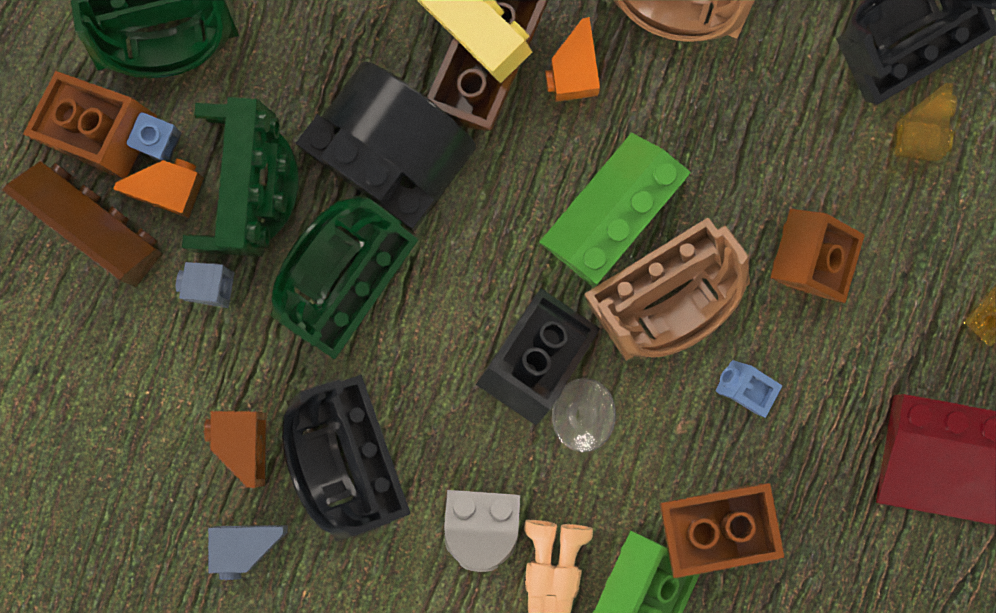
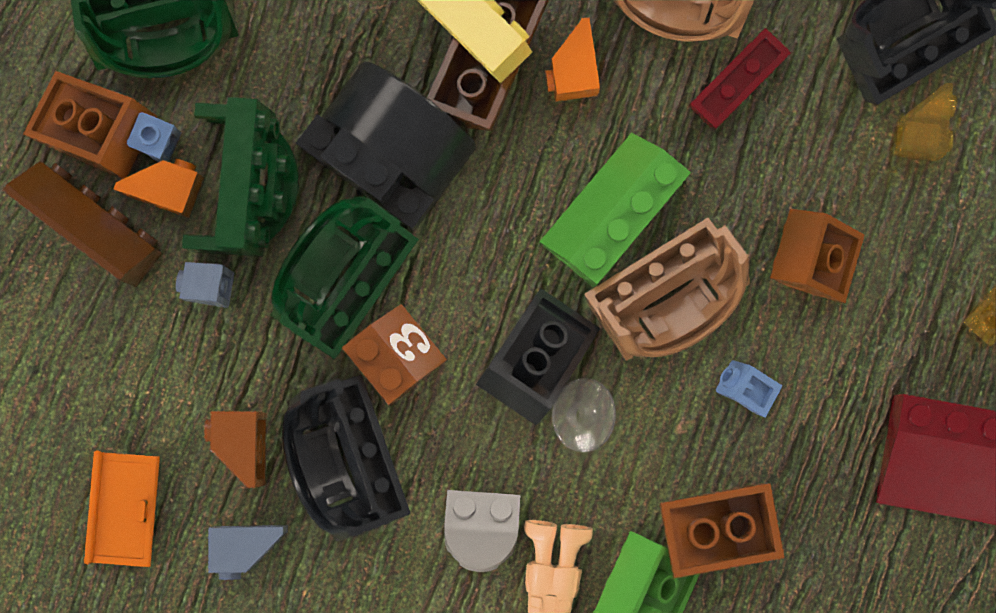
none -> orange door [84,450,160,567]
none -> dark orange slope [342,304,447,406]
none -> dark red plate [689,28,791,131]

